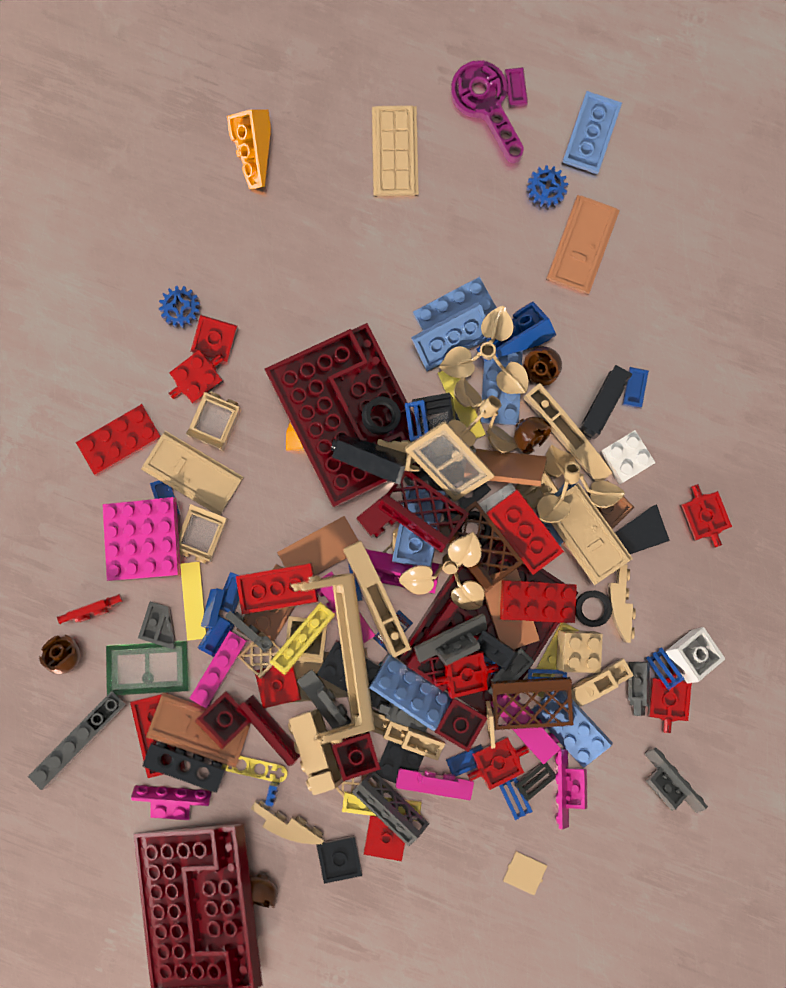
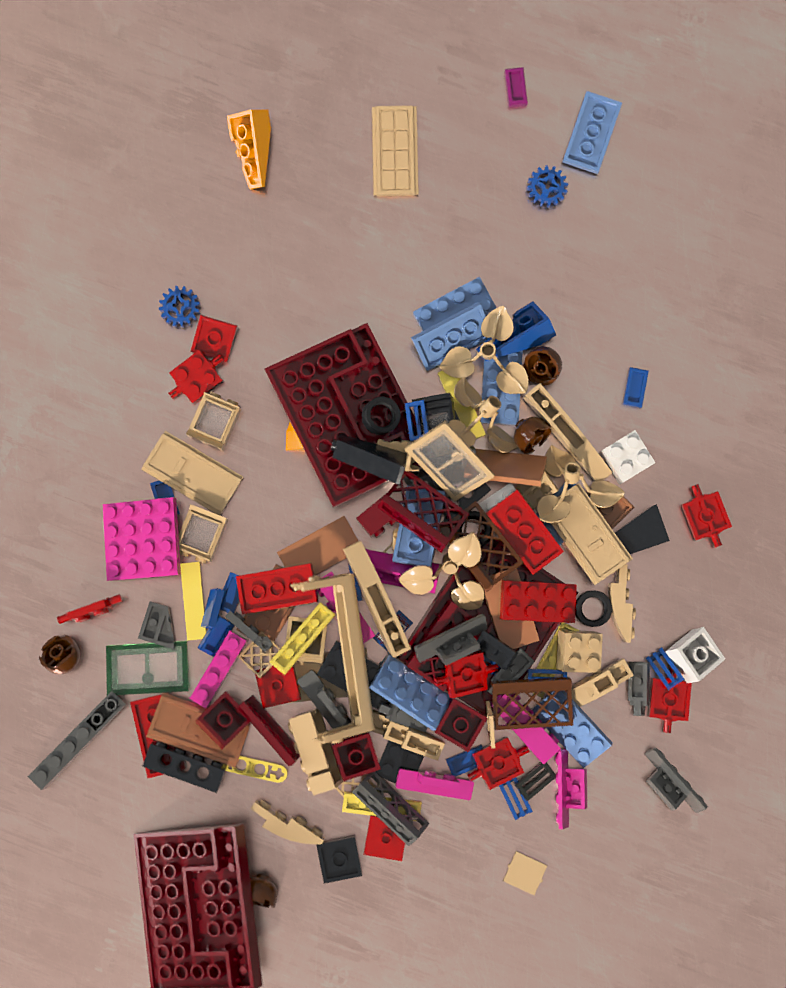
red plate [76,404,161,476] -> none
dark pink bracket [131,785,212,821] -> none
blue tile [265,782,280,807] -> none
magenta beam [451,60,524,163] -> none
nougat piece [547,195,620,294] -> none
black door [579,365,632,440] -> none

